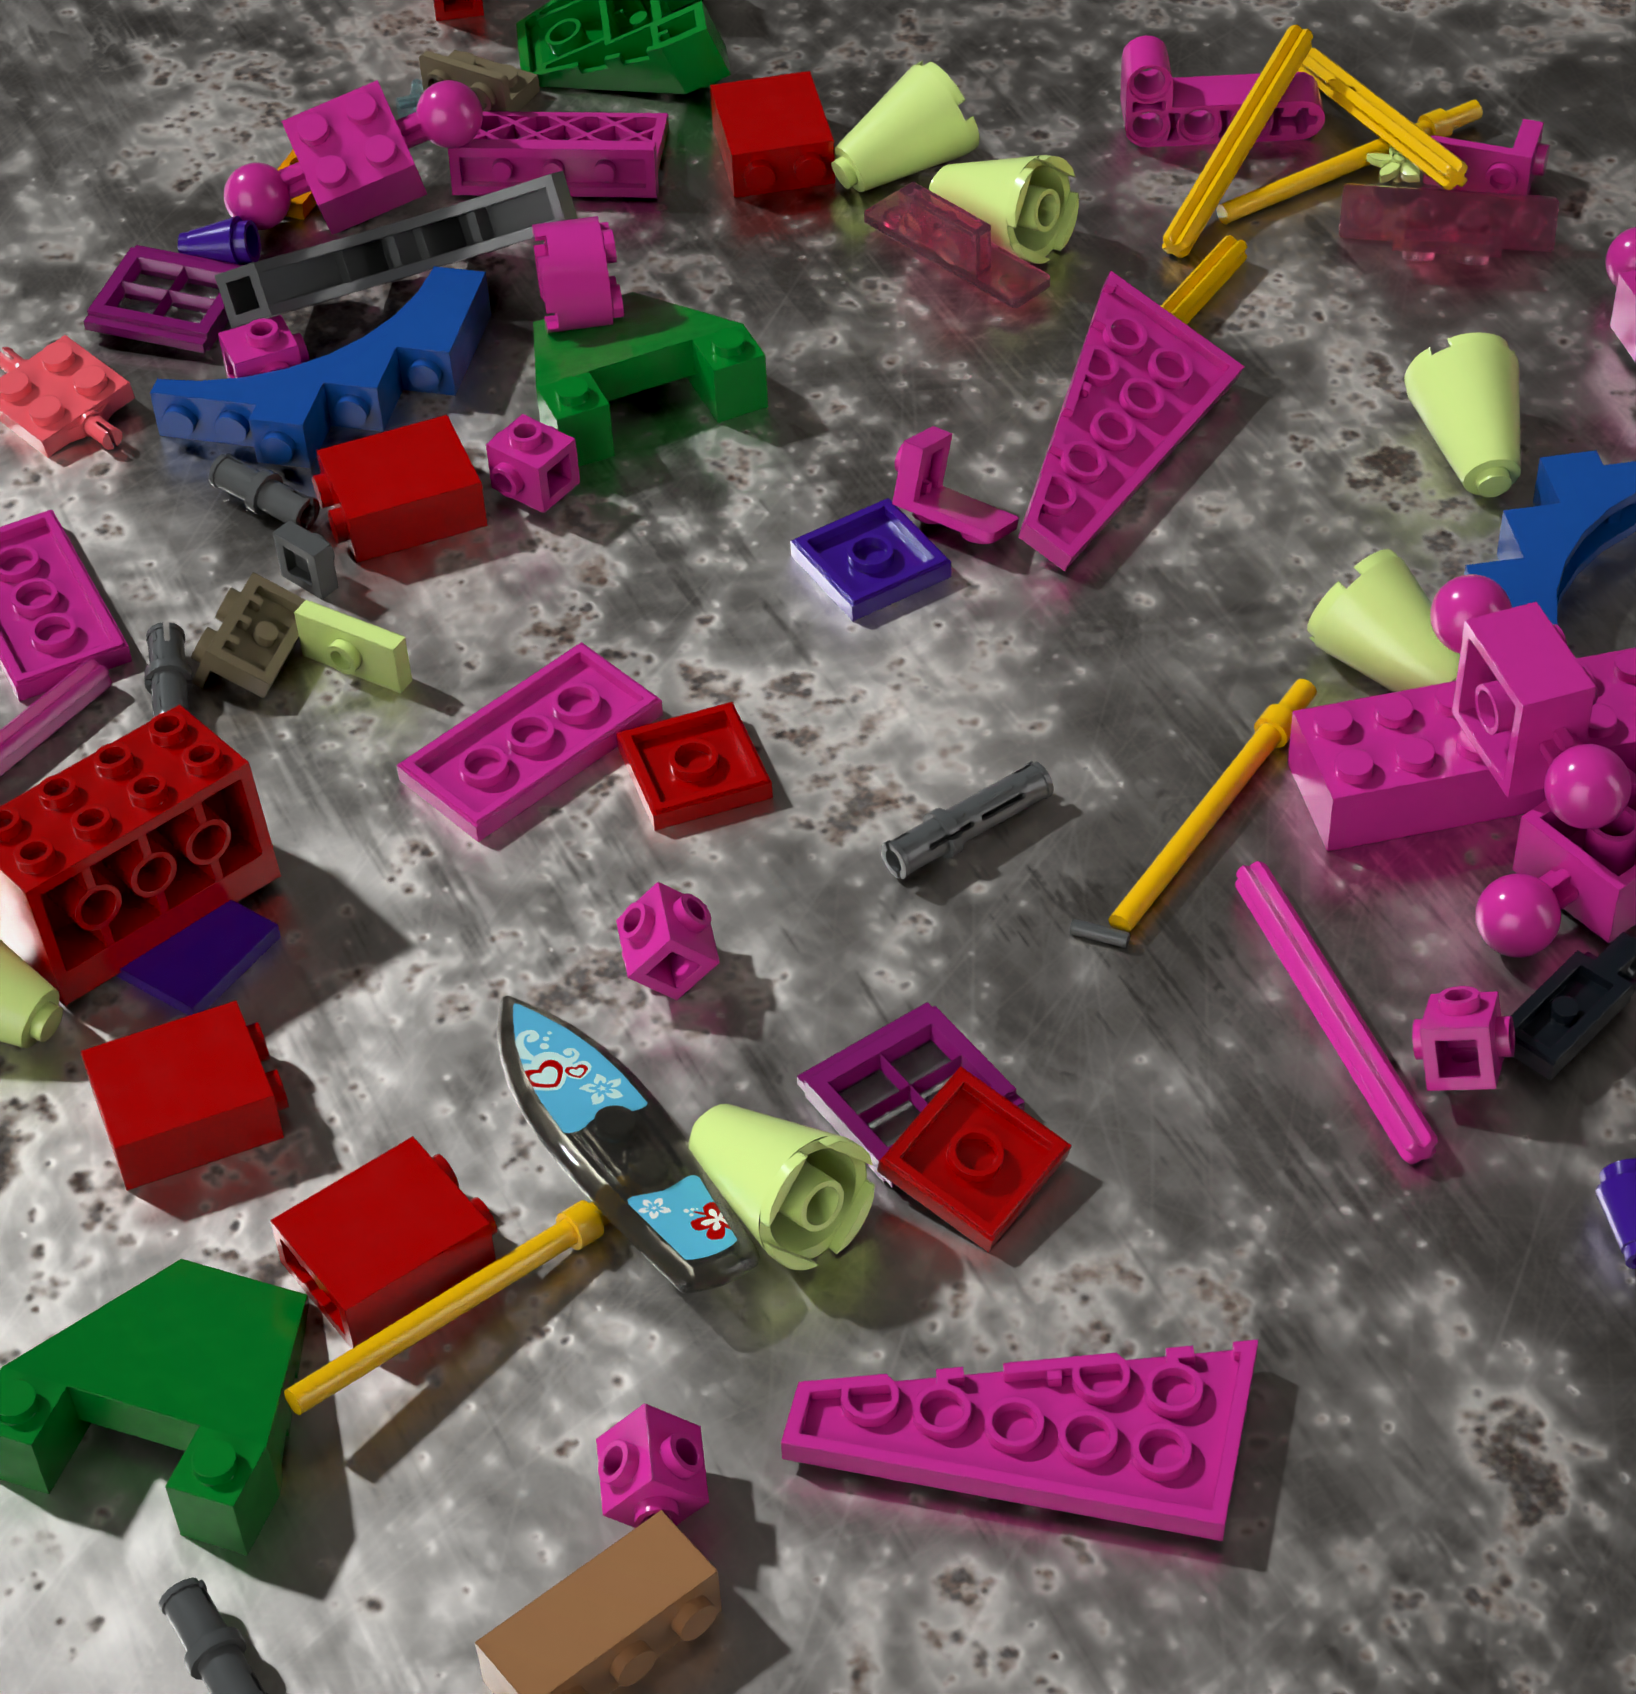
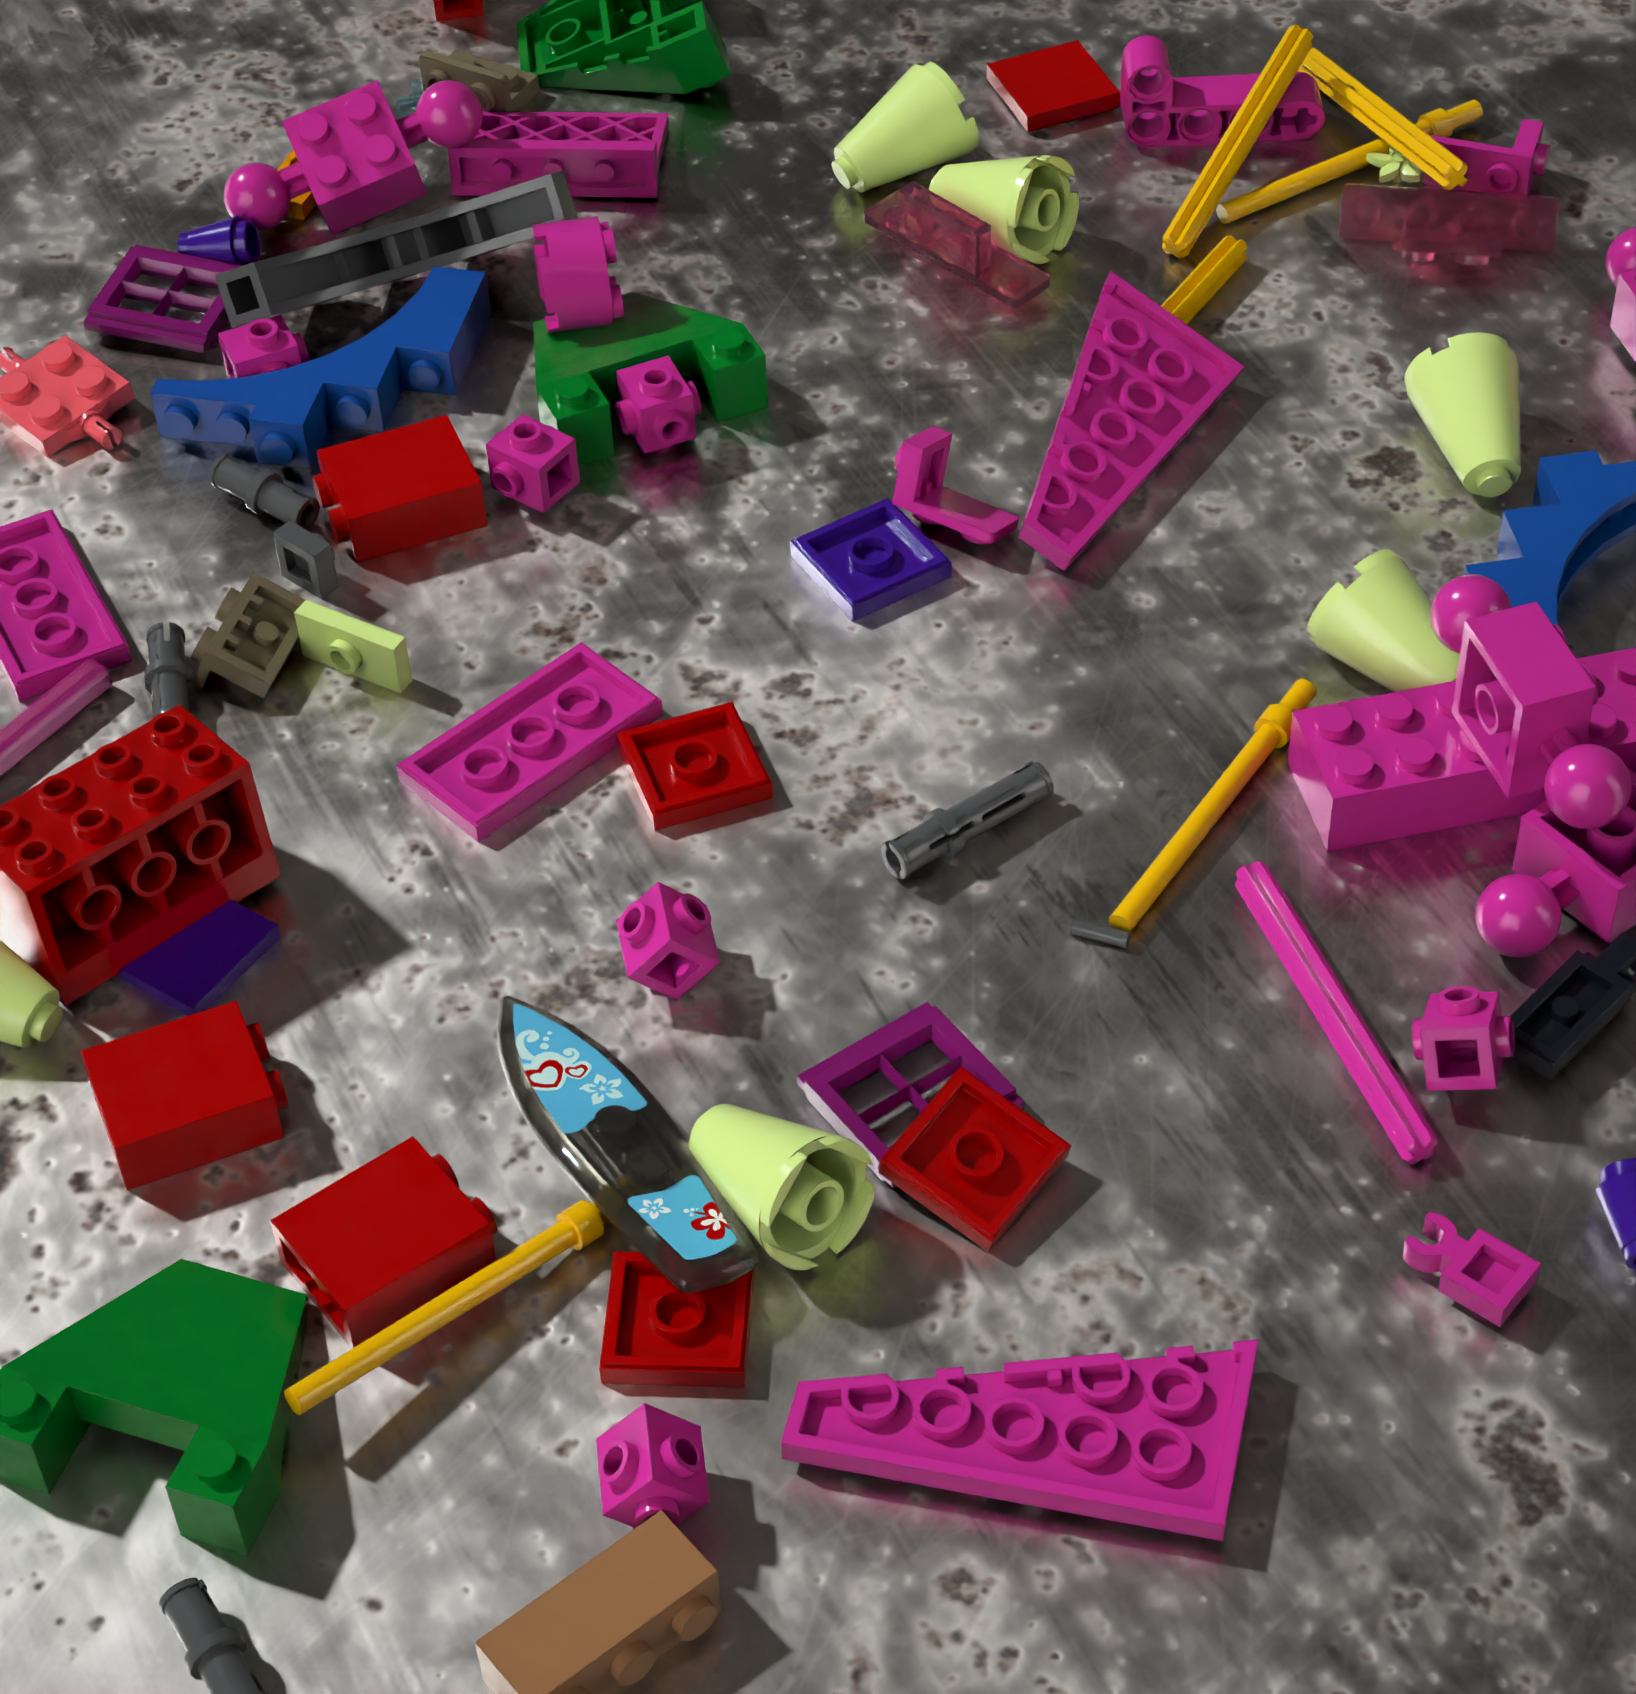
red brick [710,71,835,198] -> none
none -> red tile [599,1251,755,1388]
none -> dark pink brick [616,355,701,453]
none -> red tile [987,40,1120,132]
none -> dark pink plate [1402,1212,1541,1327]

